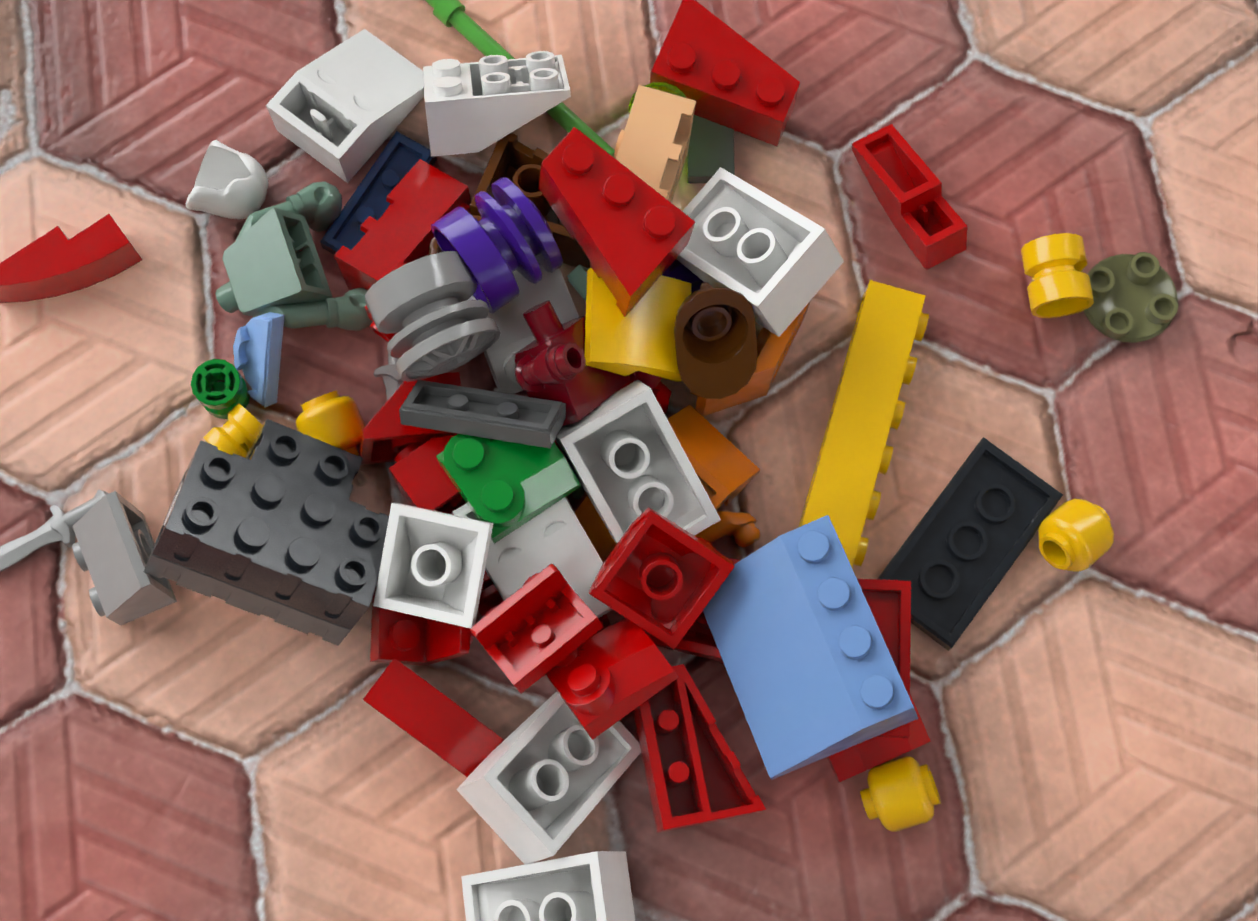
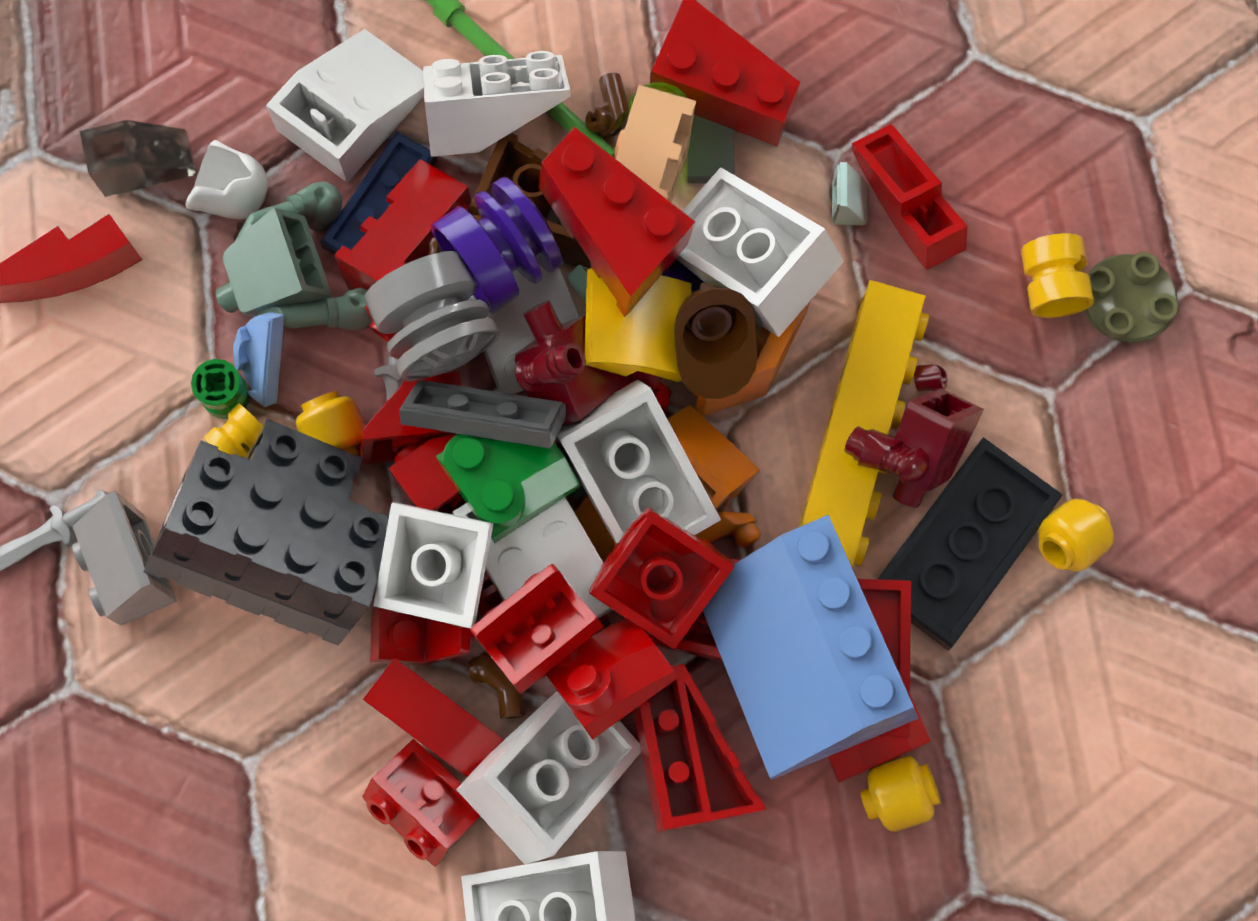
none -> clear smoke slope [79,120,197,197]
none -> red bracket [362,739,481,867]
none -> reddish brown arm [467,652,525,719]
none -> reddish brown arm [585,73,629,137]
none -> light aqua slope [832,162,868,225]
none -> dark red torso [844,364,984,508]

